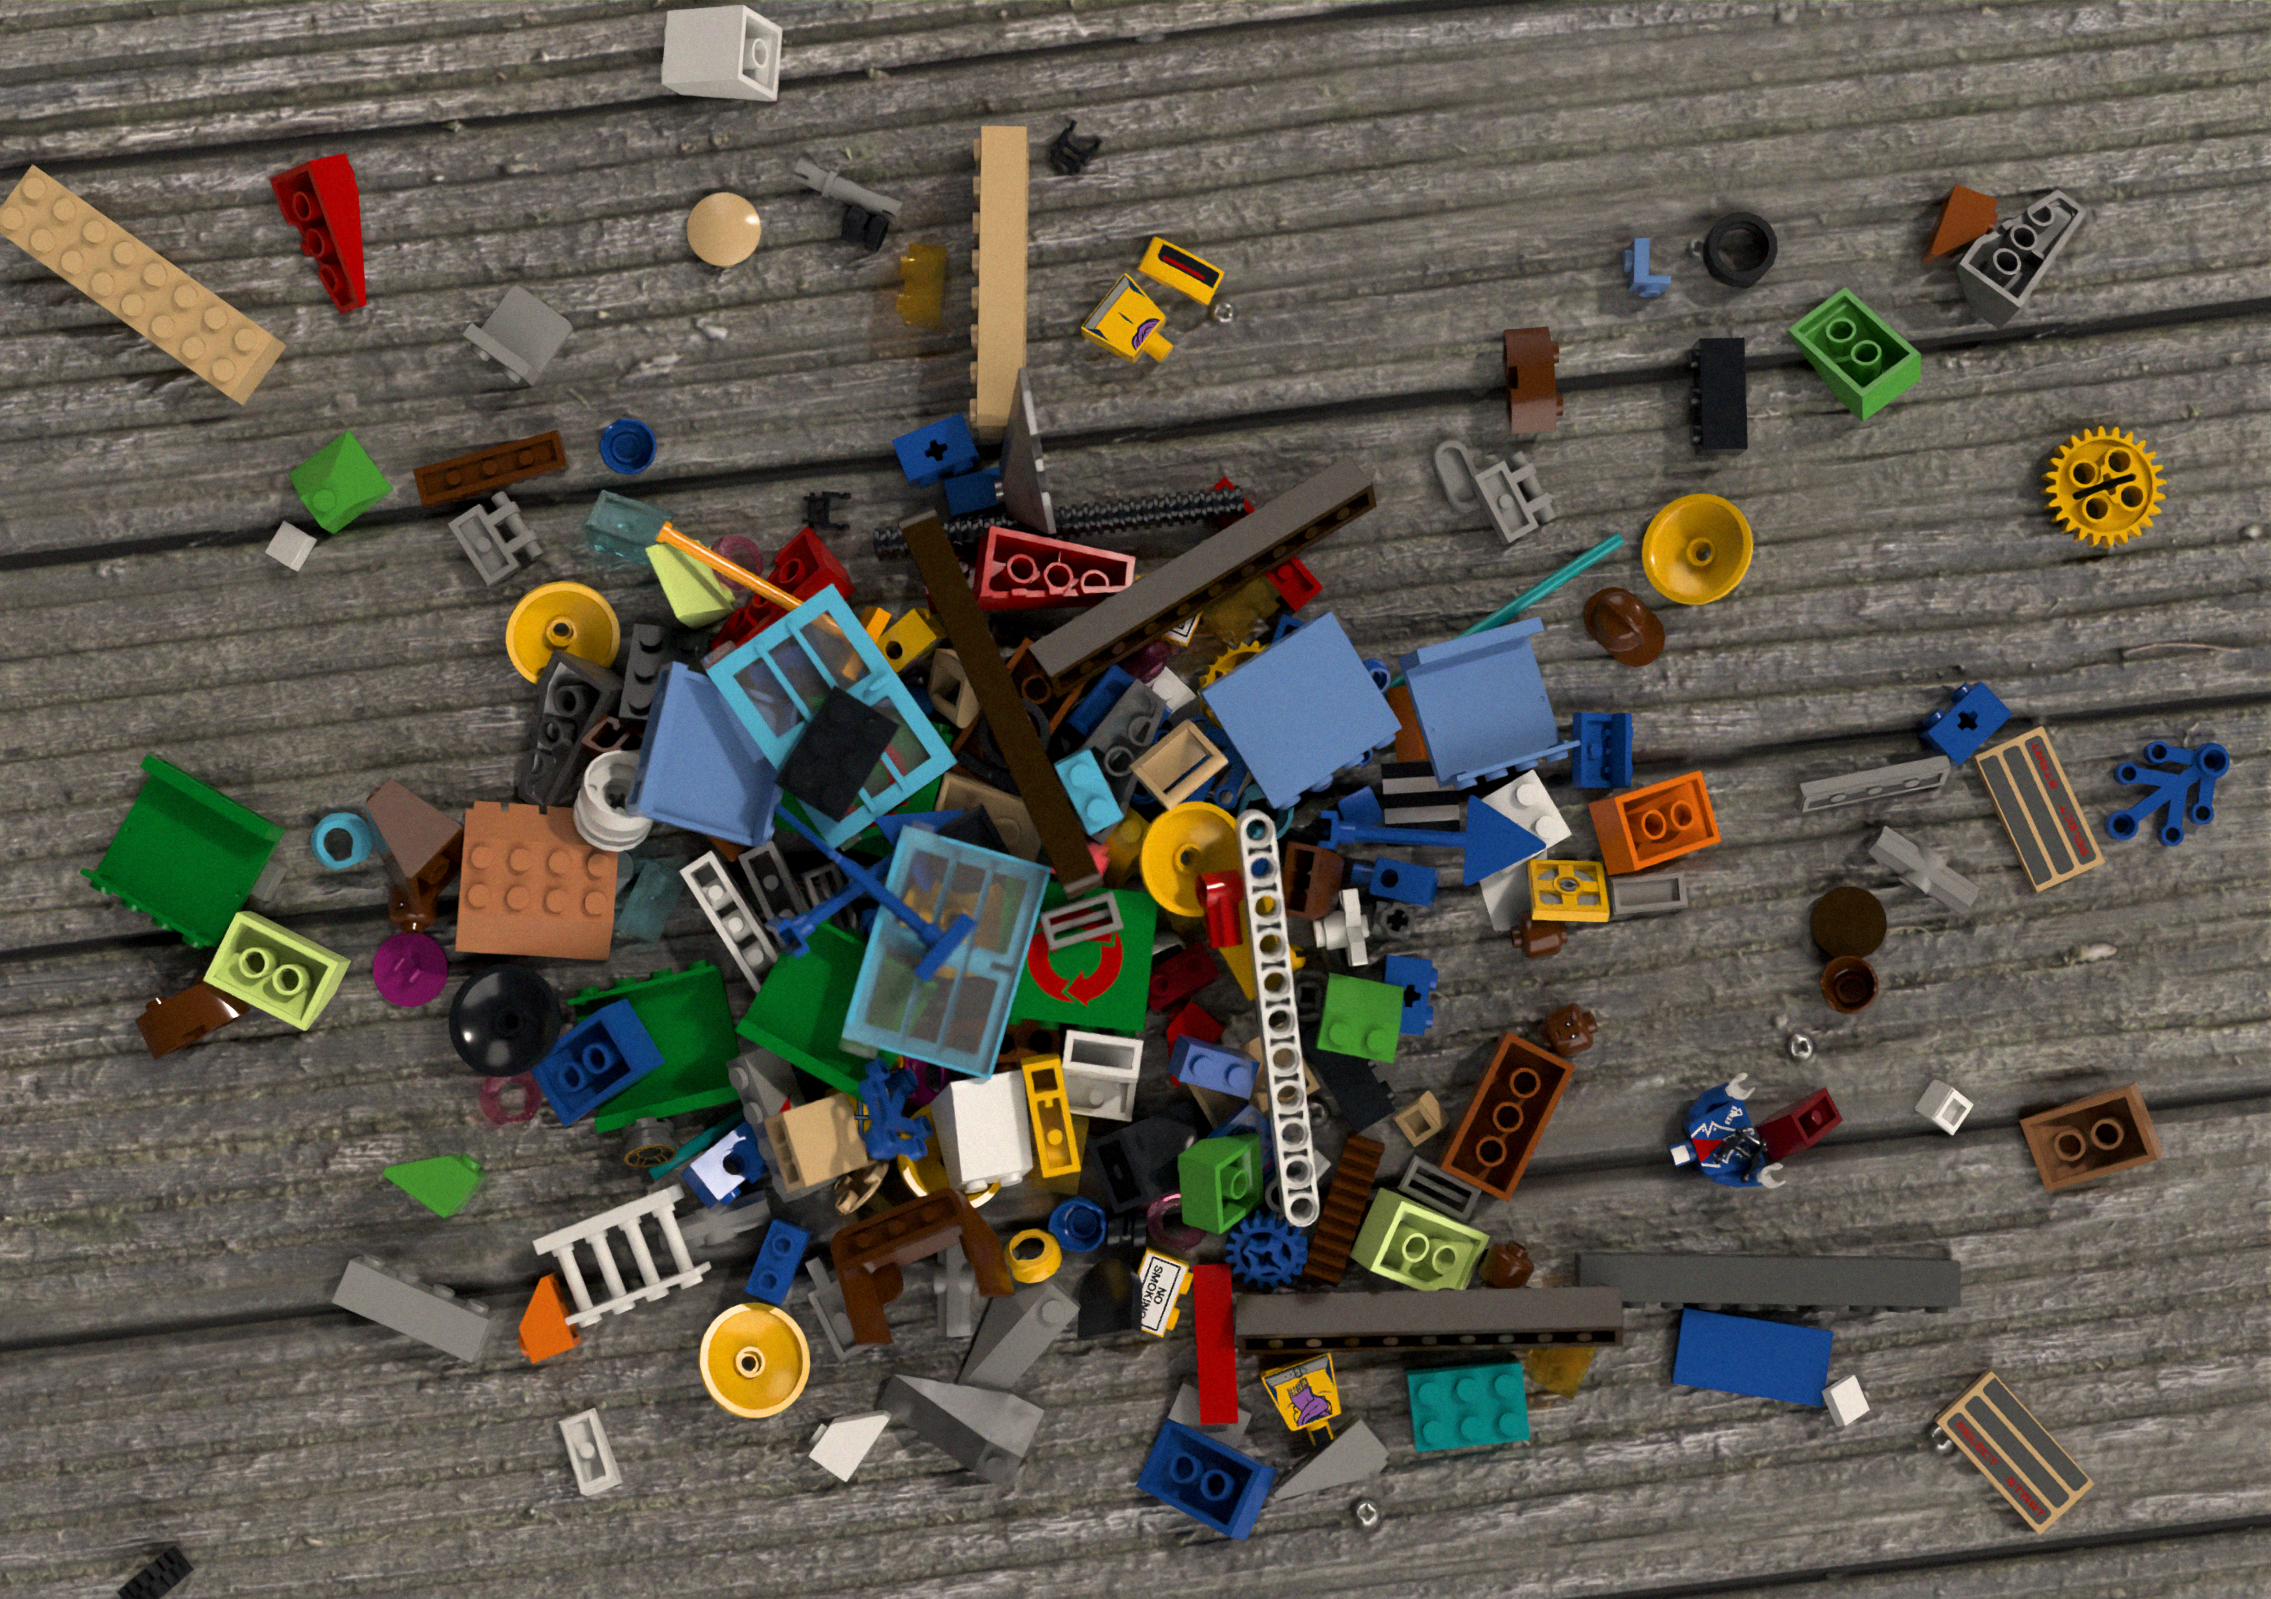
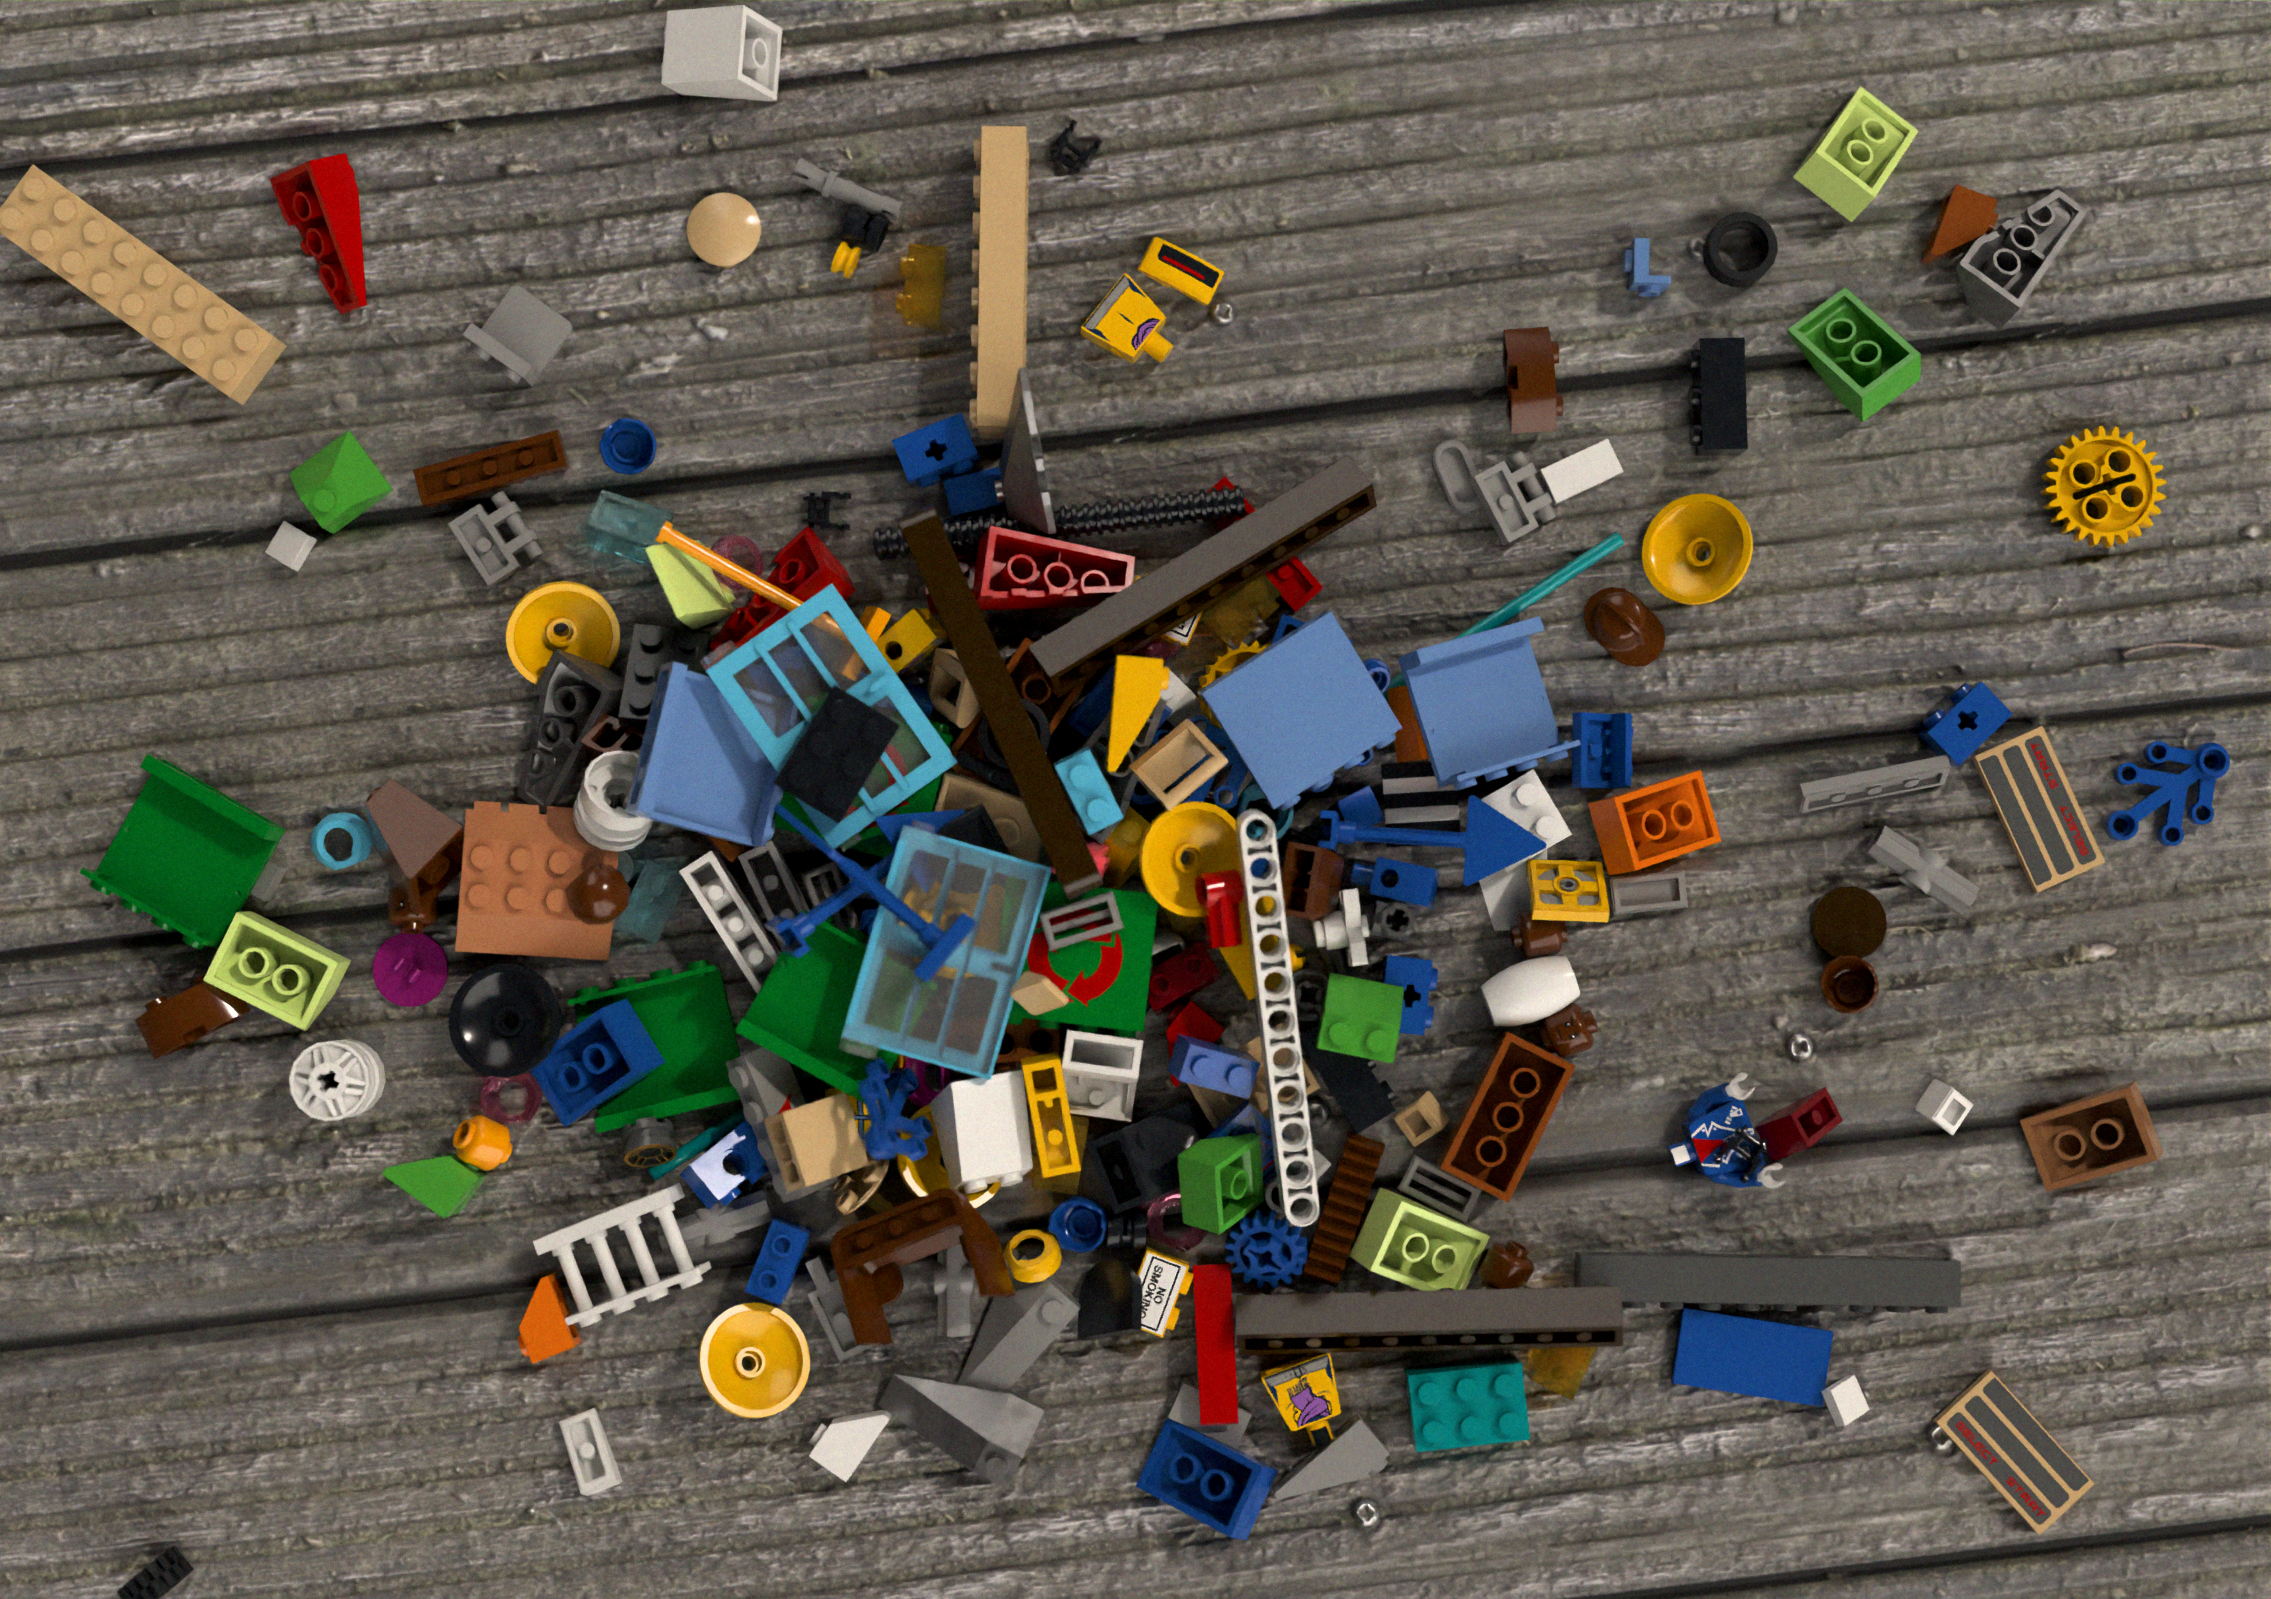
light grey brick [332,1254,497,1362] -> none
none -> white wheel [289,1039,386,1121]
none -> light orange head [453,1115,512,1171]
none -> reddish brown hair [568,864,630,925]
none -> yellow bush [831,241,861,279]
none -> tan slope [1010,971,1069,1015]
none -> yellow slope [1106,654,1169,772]
none -> white piece [1480,956,1580,1026]
none -> white tile [1539,438,1624,505]
none -> yellowish green slope [1793,86,1919,222]

